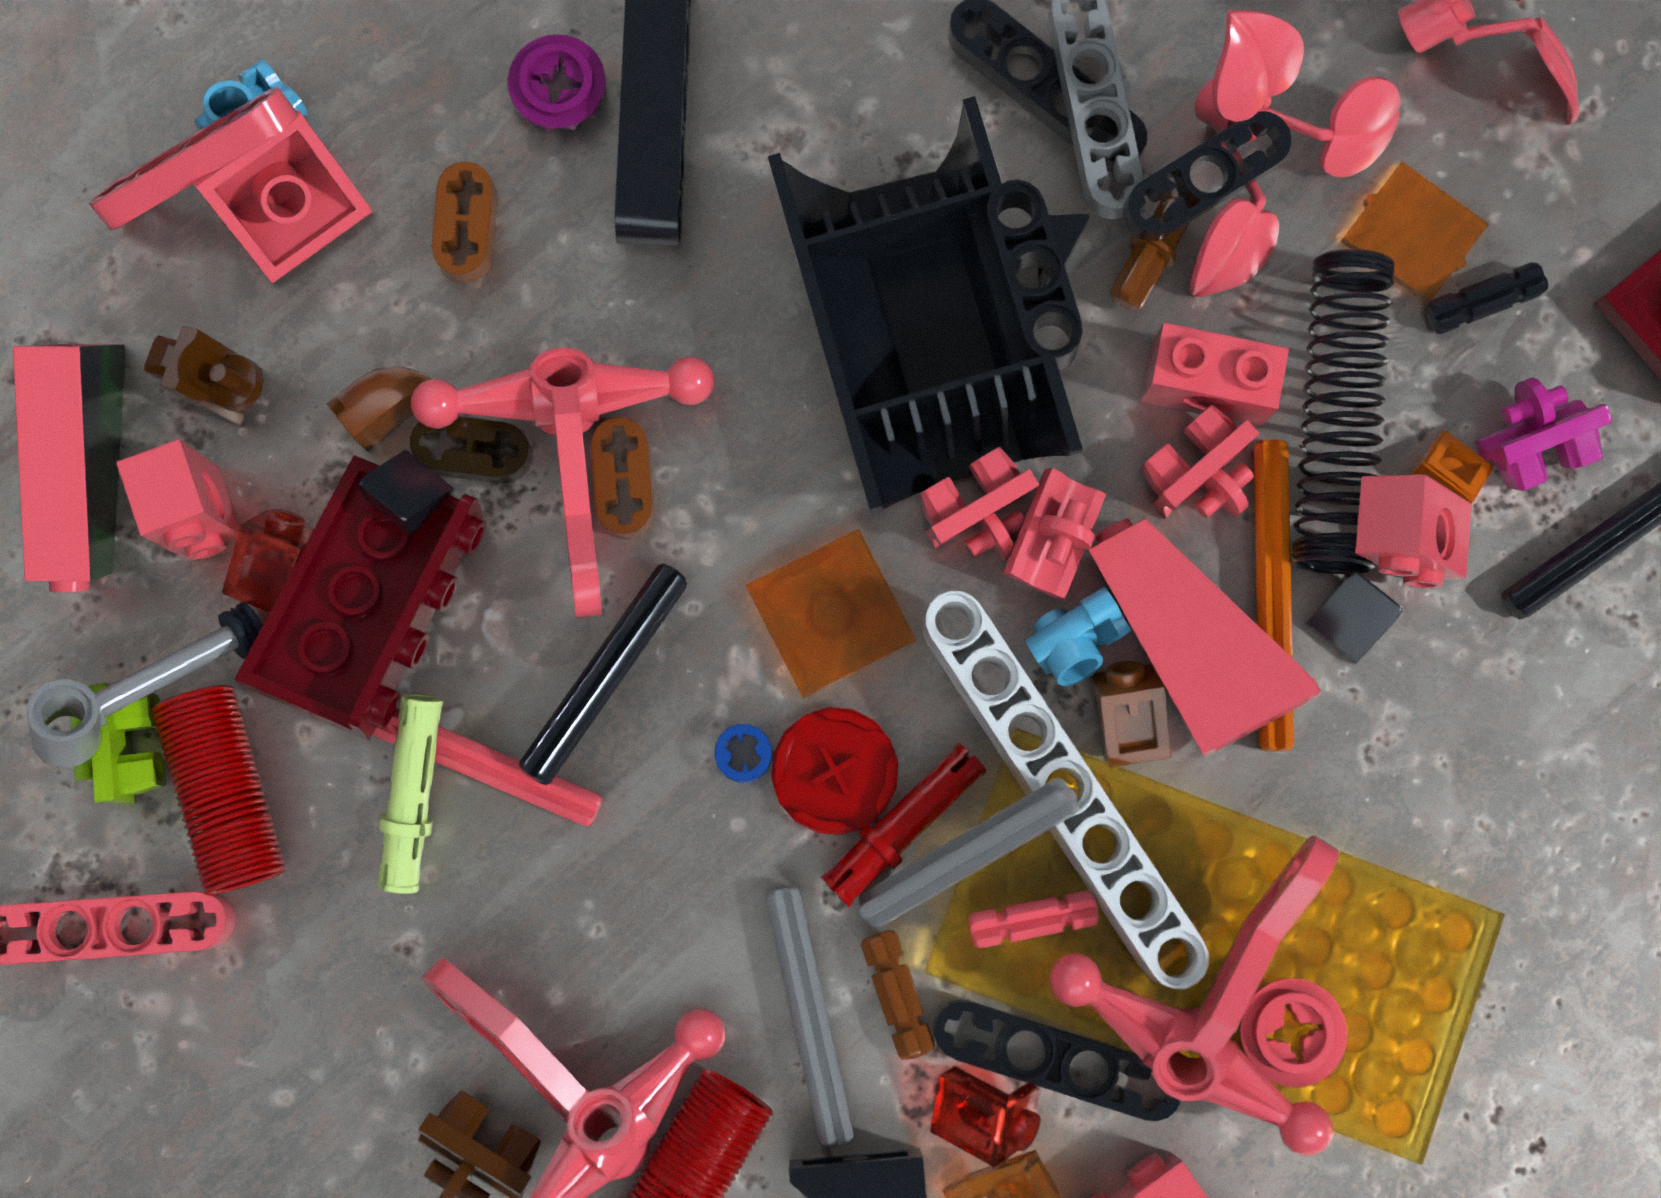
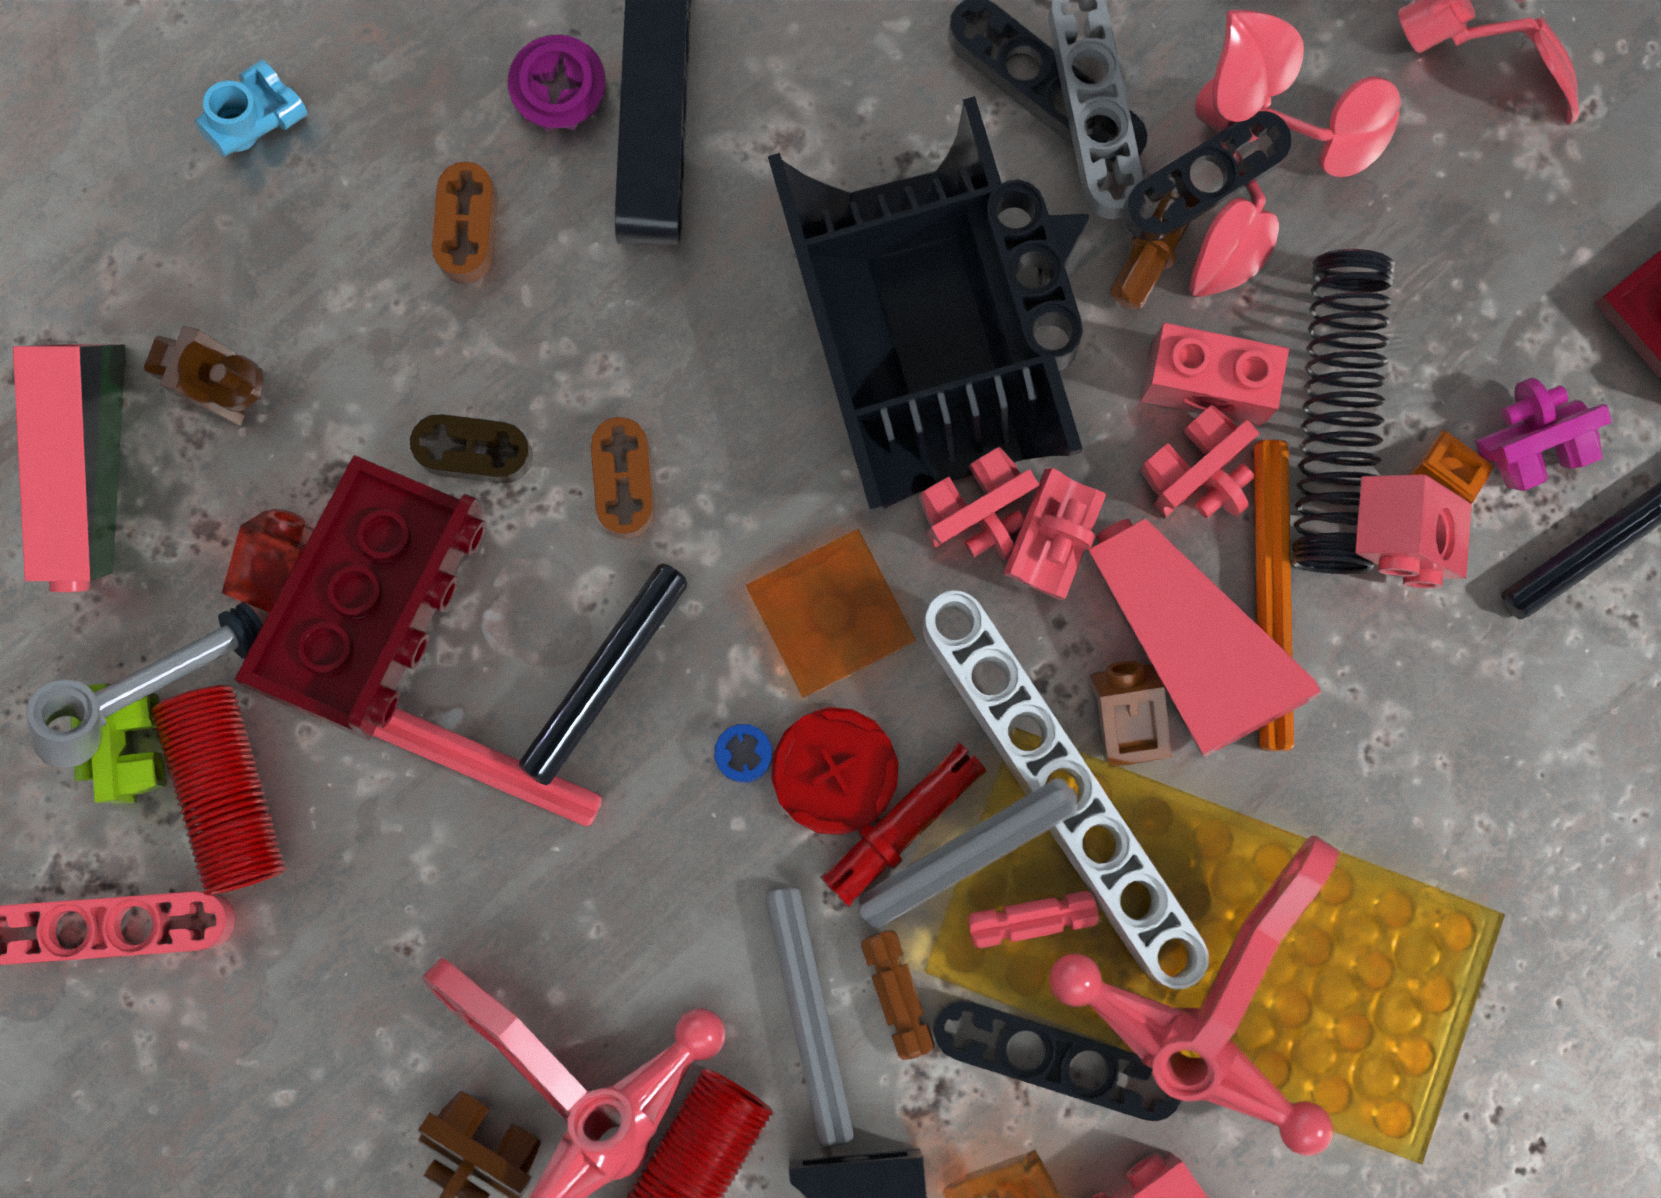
coral beam [89,87,298,230] -> none
coral brick [116,439,242,560] -> none
coral slope [193,109,373,284] -> none
dark orange brick [326,366,432,452] -> none
black slope [357,449,454,537] -> none
yellowish green pin [377,693,443,894] -> none
coral piece [410,347,715,618] -> none
clear red bracket [930,1066,1041,1168] -> none
medium azure plate [1025,586,1132,686] -> none
coral gear [1239,978,1347,1087] -> none
black slope [1305,570,1404,664] -> none
clear orange piece [1340,161,1489,304] -> none
black axle [1425,262,1548,334] -> none

